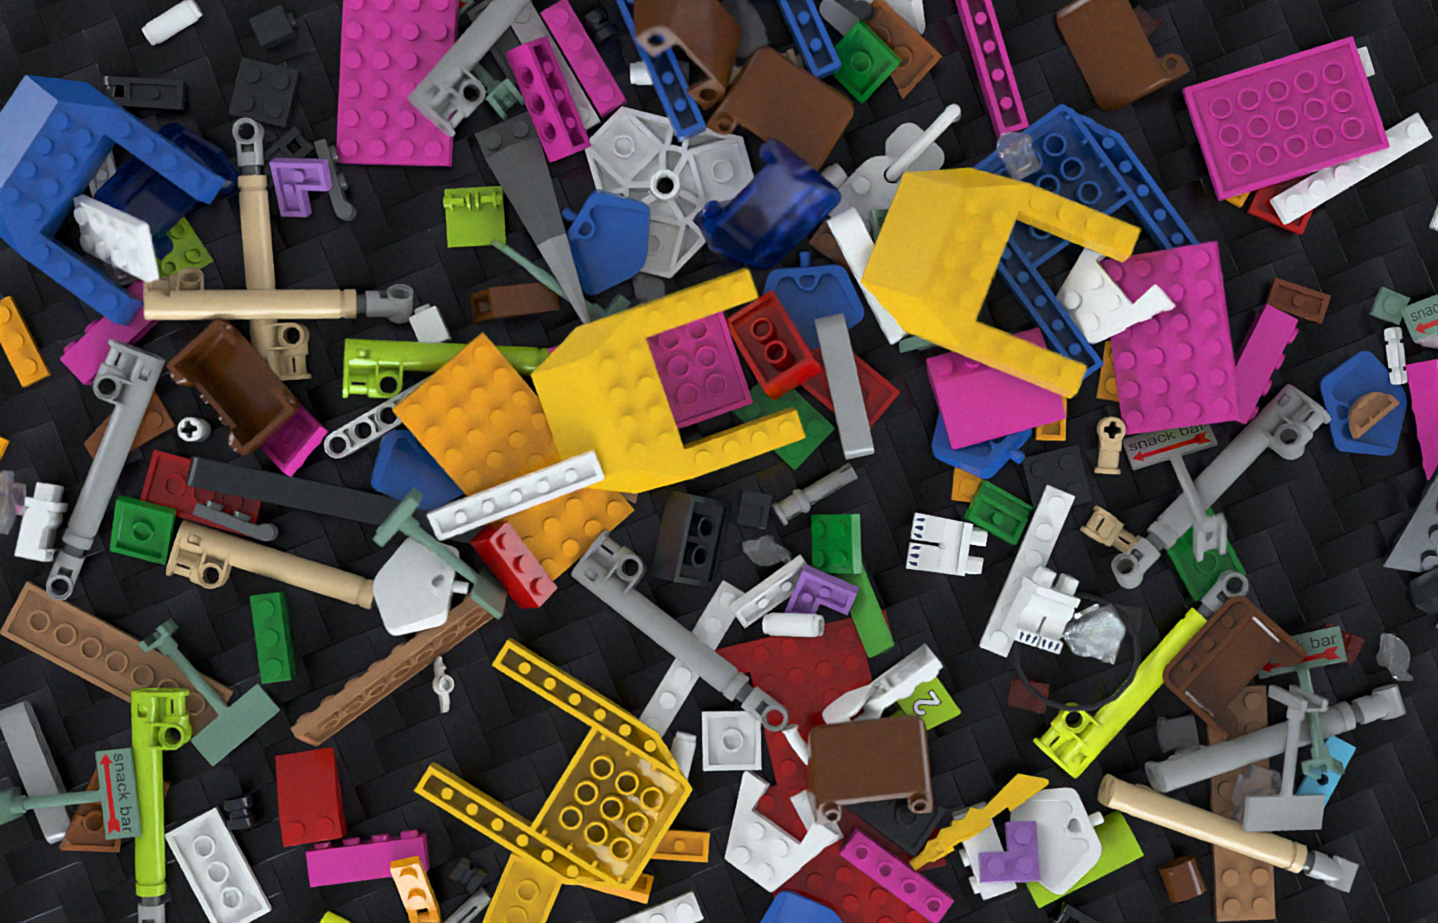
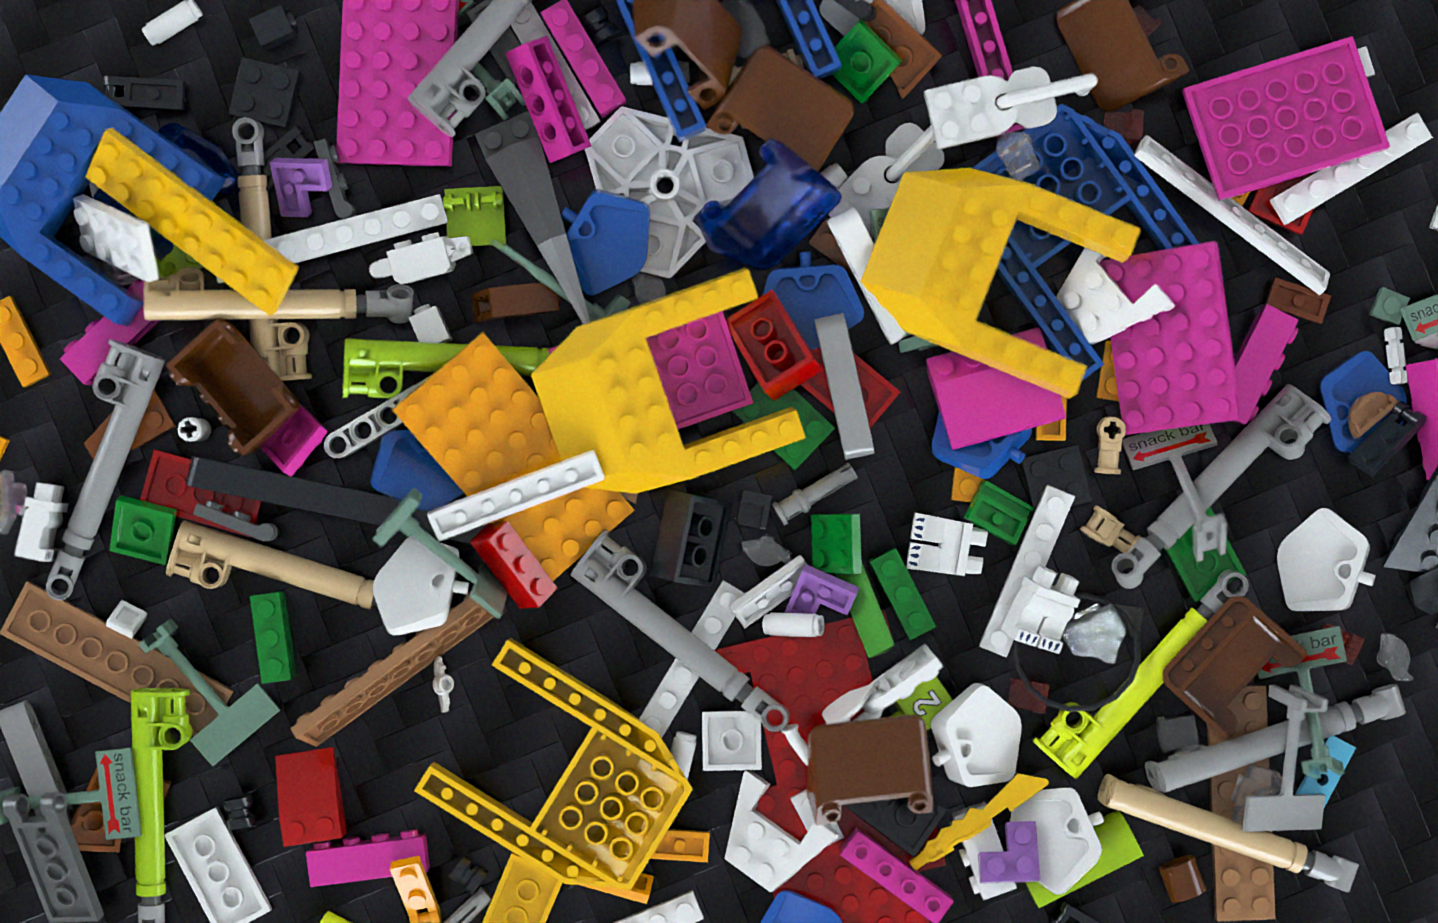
none -> dark grey hinge [3,792,104,923]
none -> yellow plate [85,128,299,316]
none -> white tile [106,600,147,639]
none -> white plate [216,194,448,283]
none -> white hinge [369,232,473,284]
none -> green brick [868,547,936,640]
none -> white plate [924,67,1097,150]
none -> white animal [931,683,1022,787]
none -> clear red panel [1103,110,1144,143]
none -> white tile [1134,135,1330,295]
none -> white animal [1277,508,1376,611]
none -> black plate [1348,401,1426,478]

